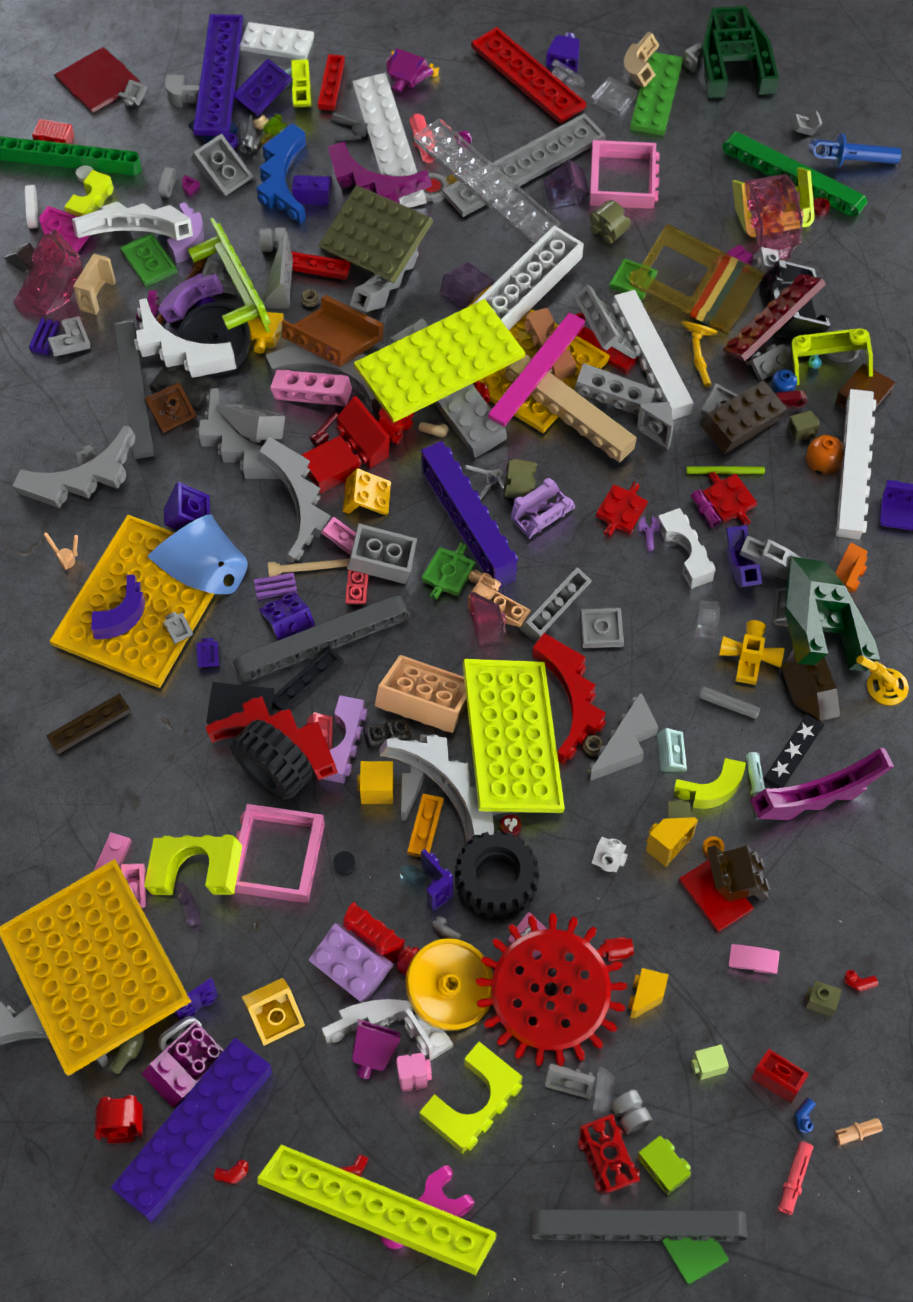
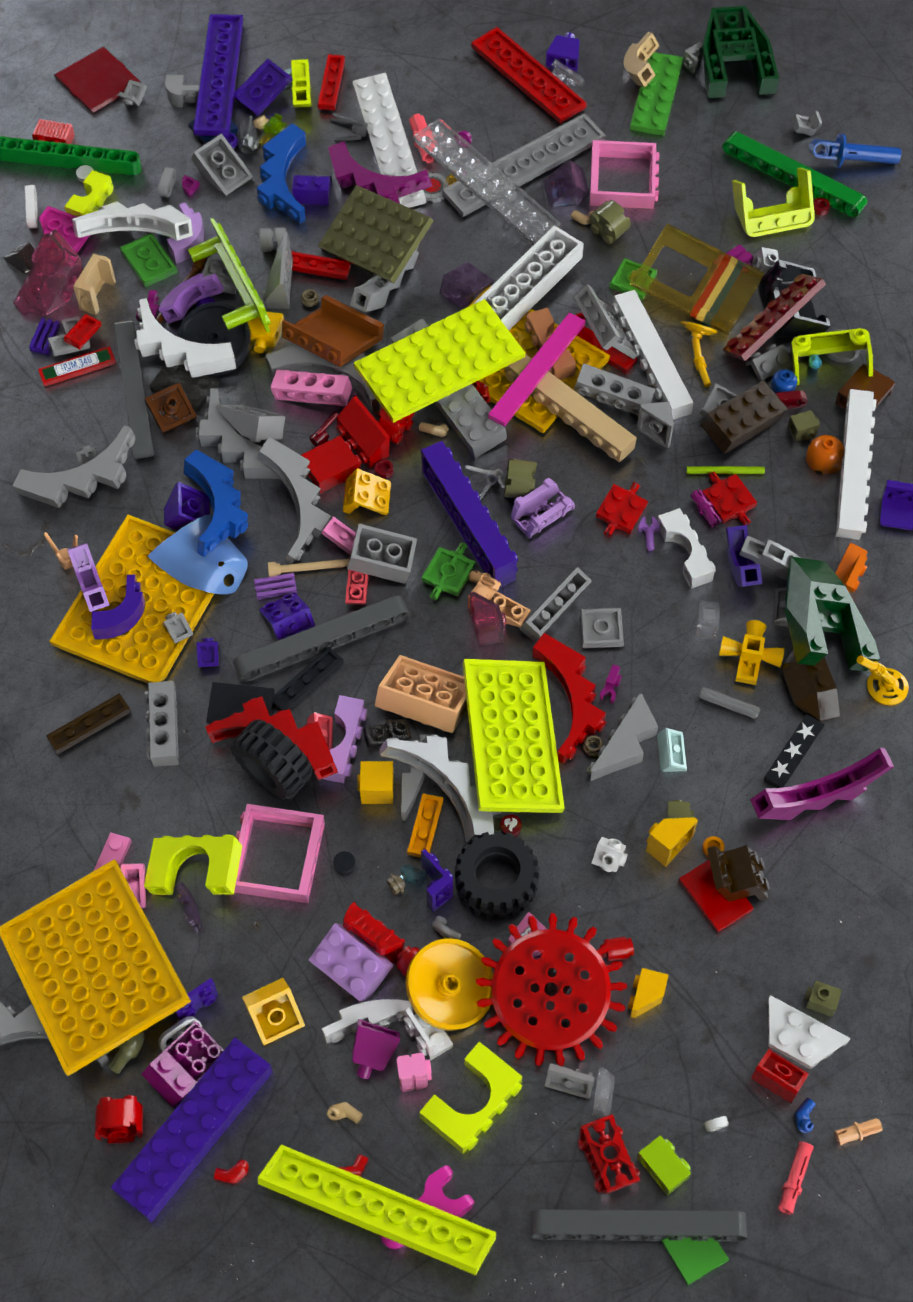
white plate [240,22,314,60] -> none
magenta torso [386,48,439,93] -> none
clear plate [591,76,638,116] -> none
light grey wheel [610,1090,653,1135] -> none
neon yellow arch [673,758,746,809] -> none
yellowish green brick [691,1044,729,1080] -> none
bright pink slope [729,944,780,974] -> none
clear pink slope [744,174,804,260] -> none
light aqua pin [746,752,766,815] -> none
red arm [844,970,878,991] -> none
none -> tile [38,346,117,387]
none -> red plate [64,314,101,350]
none -> medium lavender arch [67,543,109,612]
none -> light grey brick [145,681,179,767]
none -> blue arch [183,450,248,557]
none -> tan arm [327,1102,363,1124]
none -> dark red tile [374,460,394,479]
none -> dark tan plate [386,874,406,895]
none -> tan arm [571,210,594,225]
none -> magenta plate [599,664,622,704]
none -> white tile [704,1116,729,1132]
none -> white wing [768,995,850,1069]

